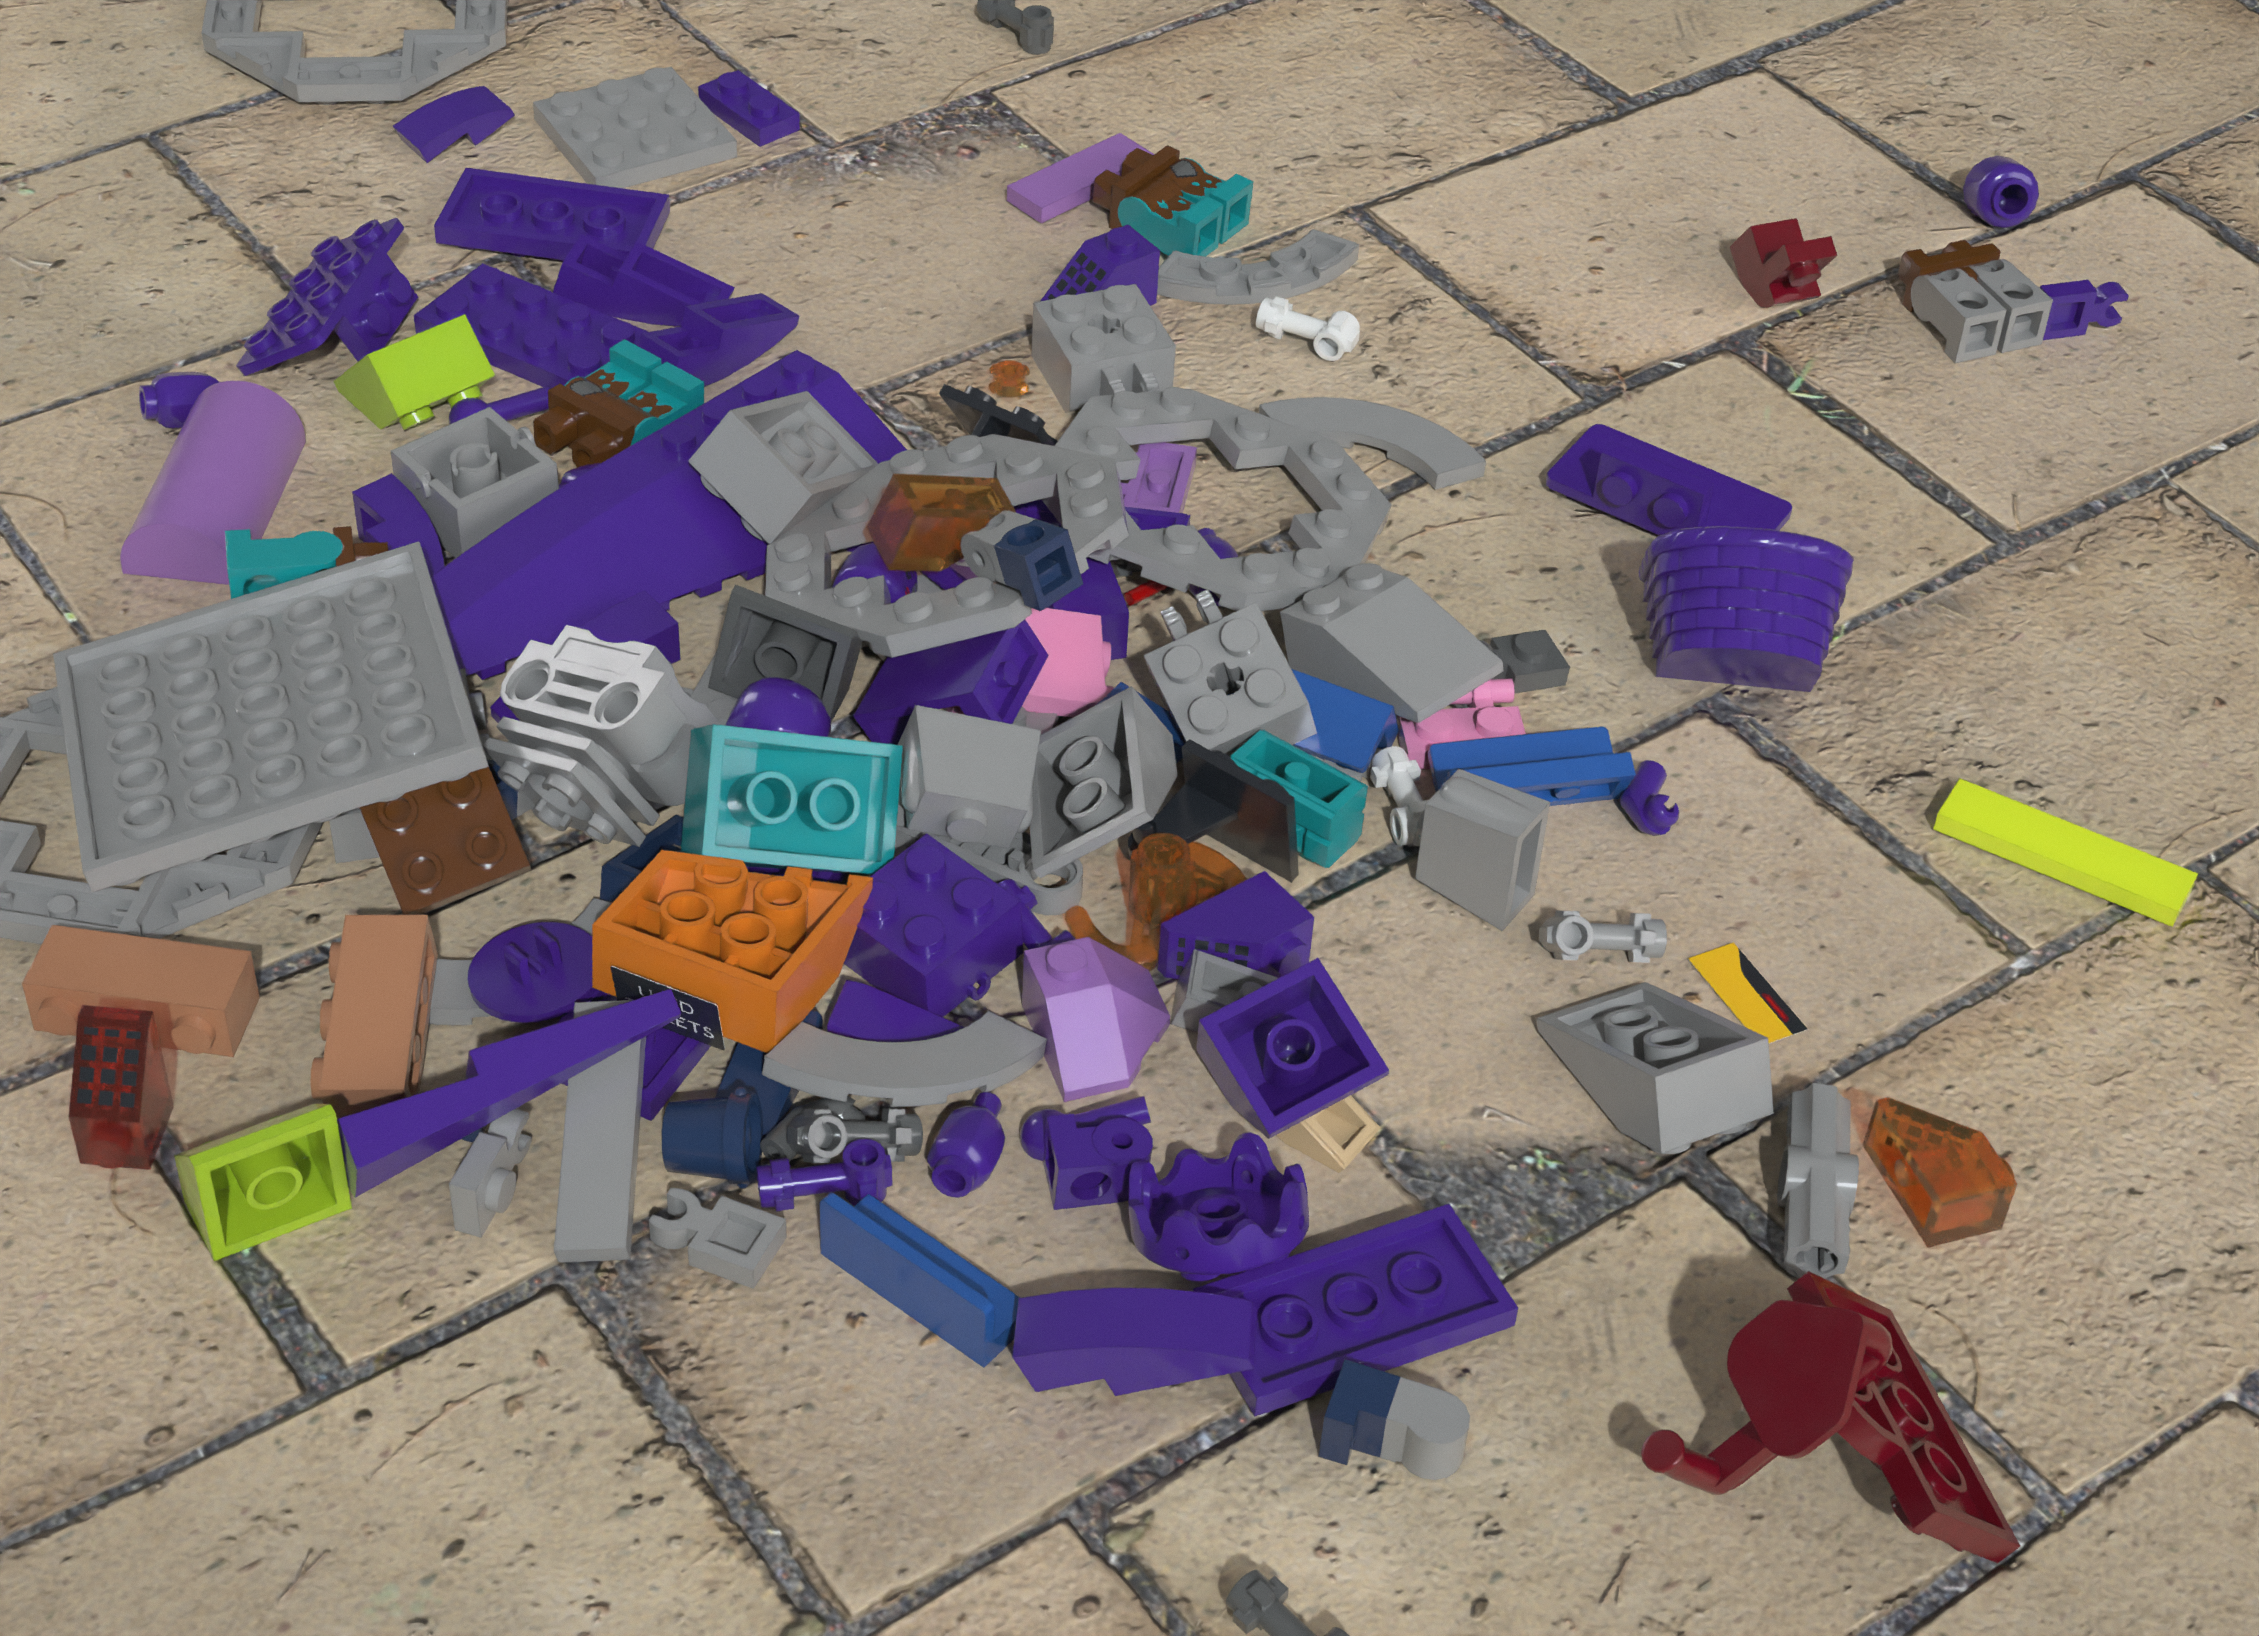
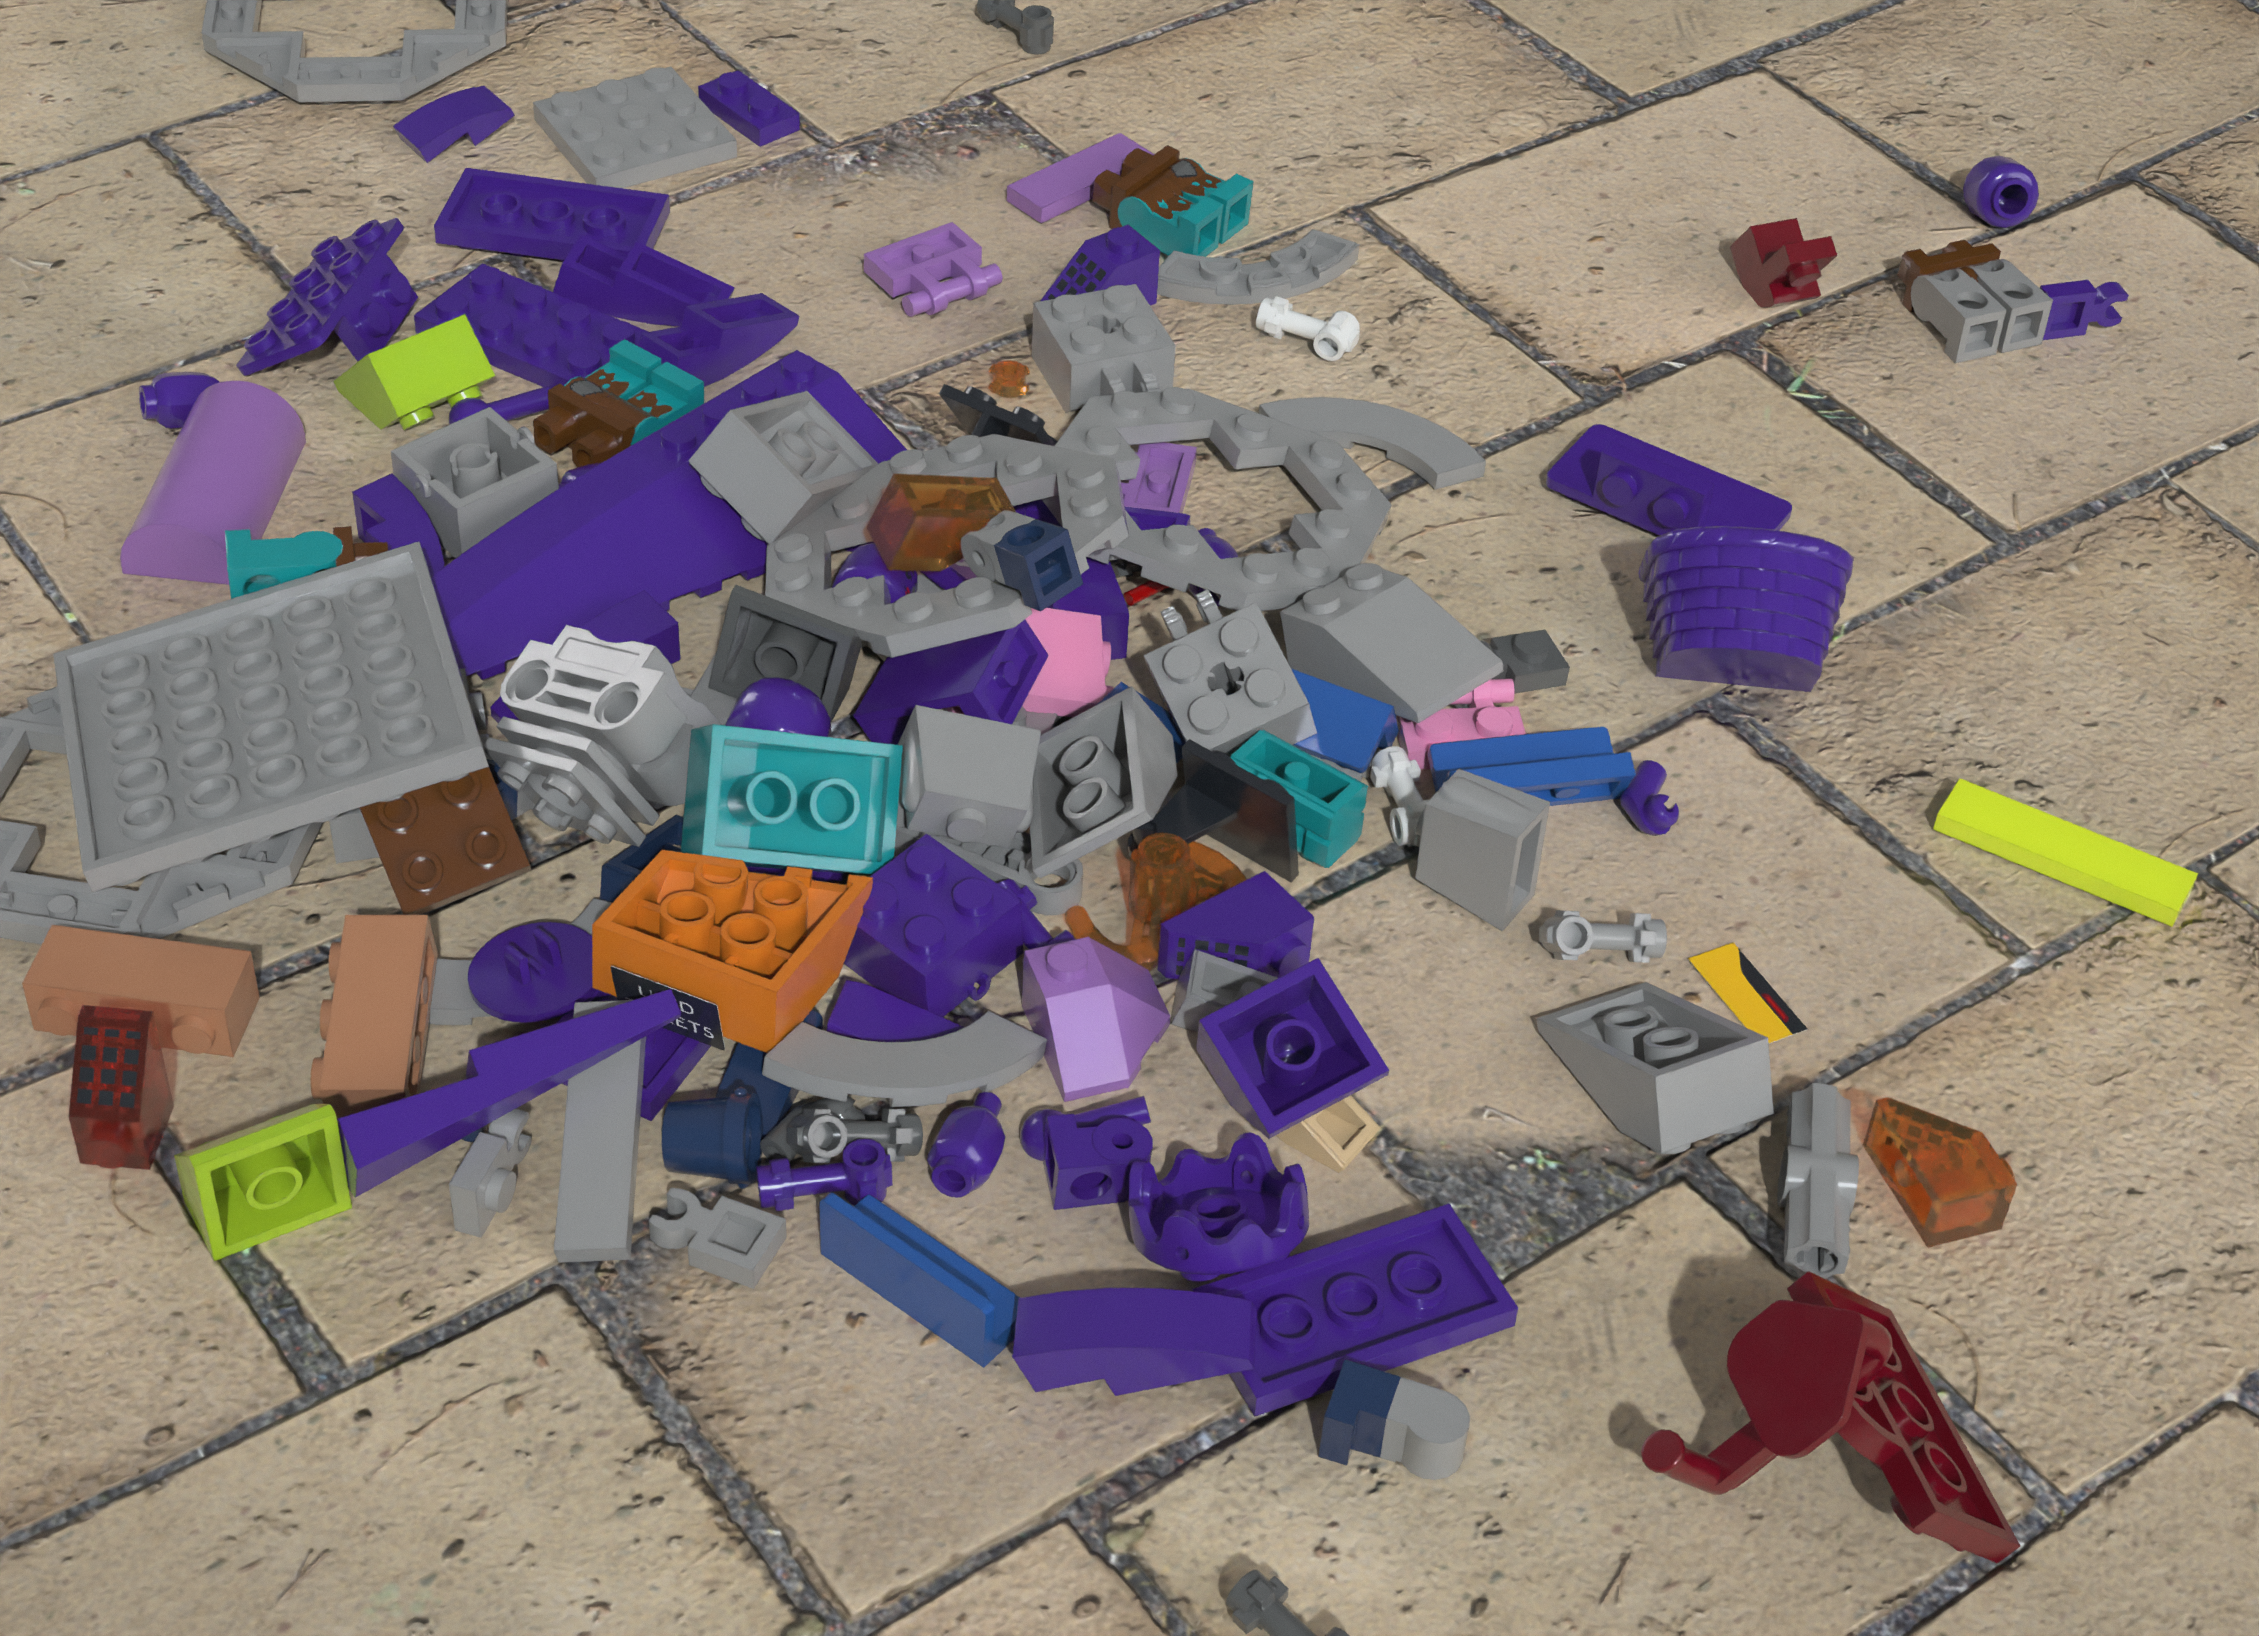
none -> medium lavender plate [864,222,1003,317]

